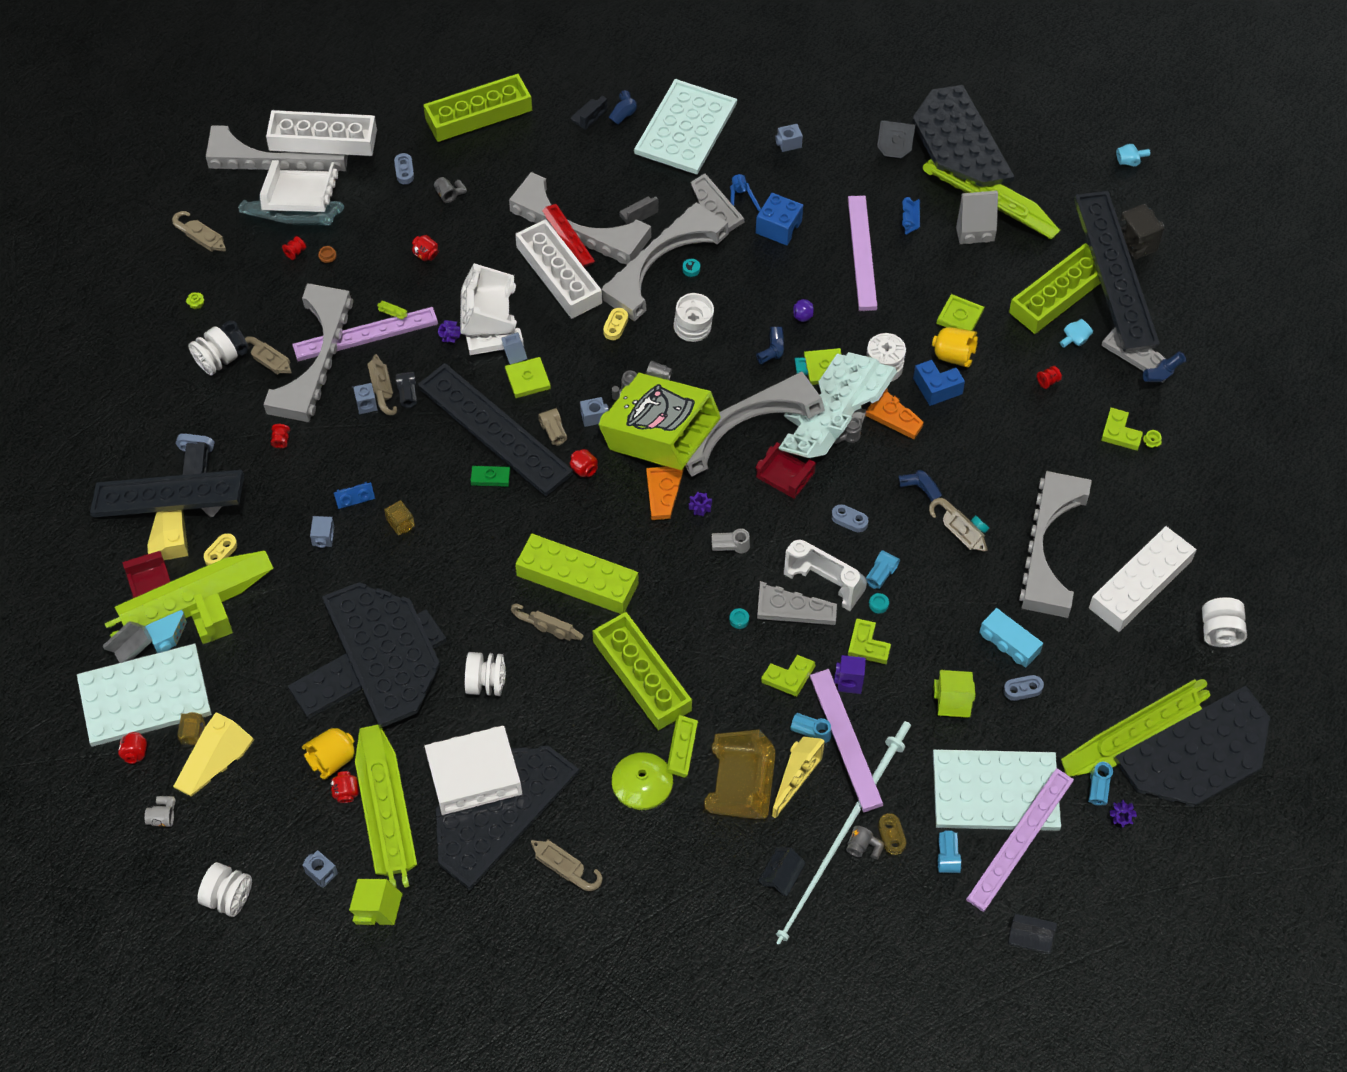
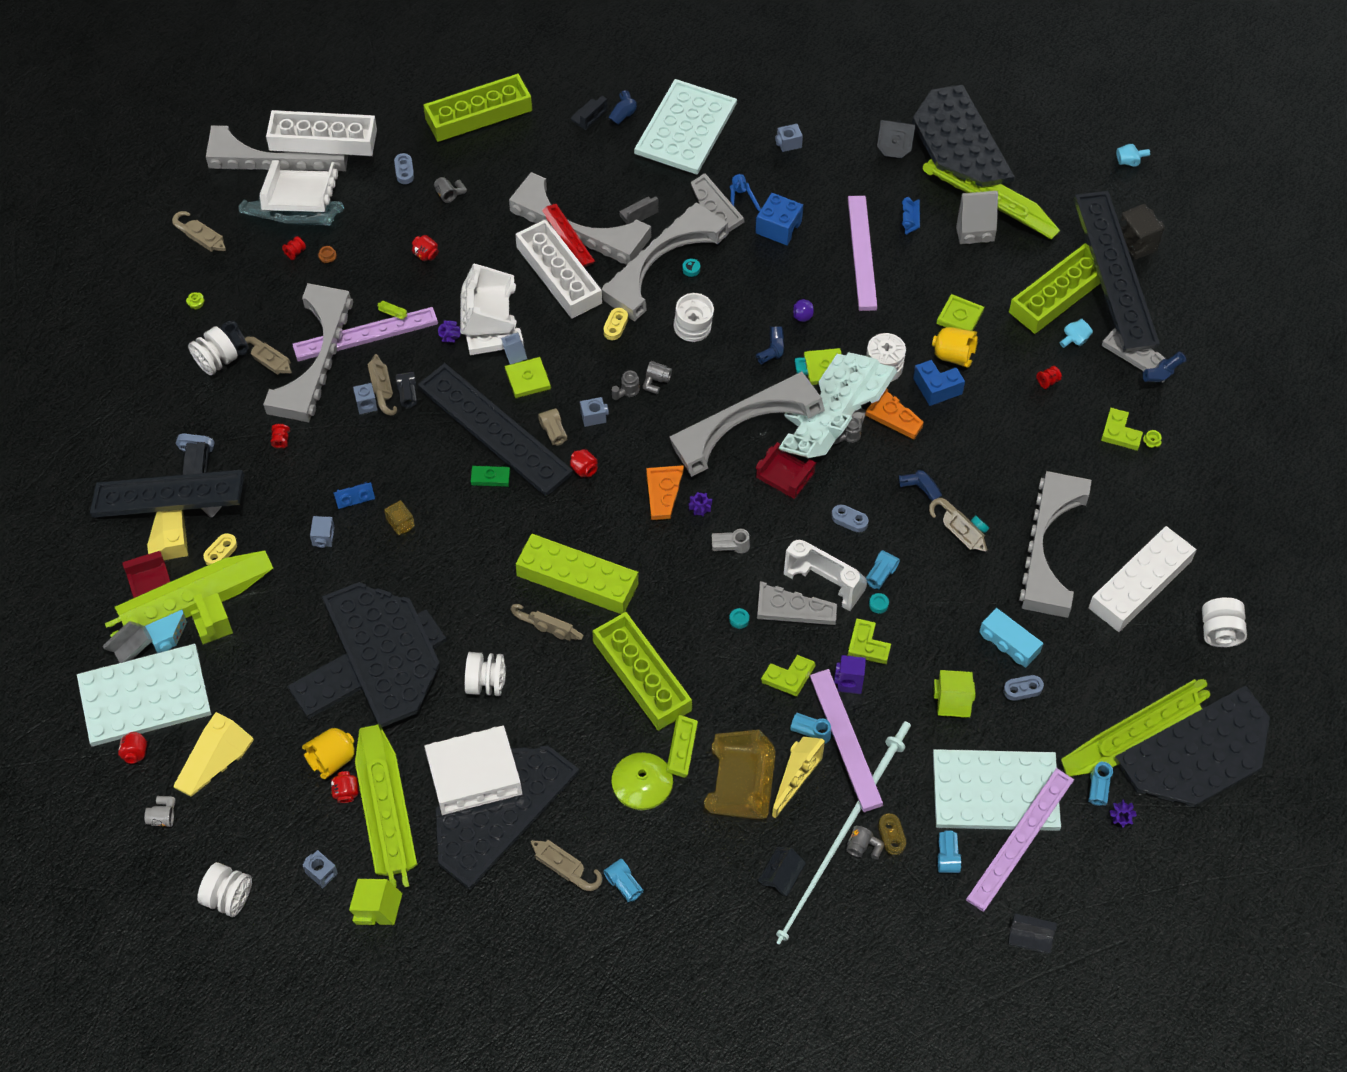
clear yellow brick [178,712,205,745] -> none
lime brick [598,373,721,470] -> none
none -> dark azure piece [603,859,643,902]

